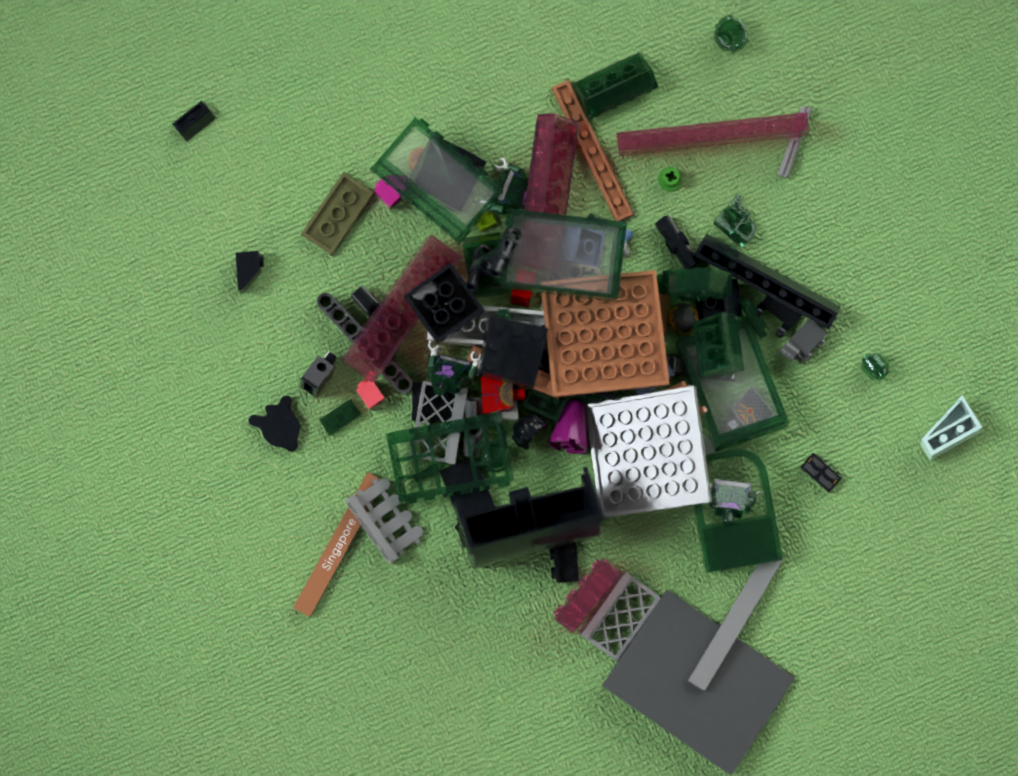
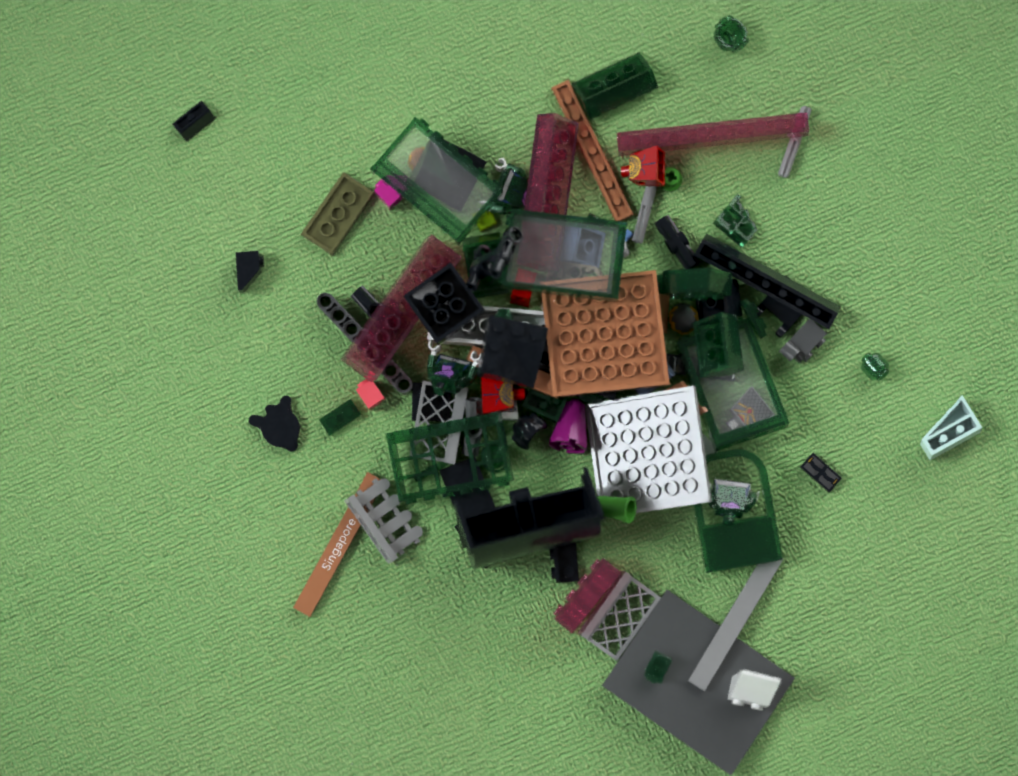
black torso [300,352,337,398] -> none
none -> bright green plant [598,496,637,523]
none -> red torso [621,146,665,186]
none -> light grey axle [632,186,657,244]
none -> clear green bracket [644,650,673,684]
none -> white slope [727,670,781,710]

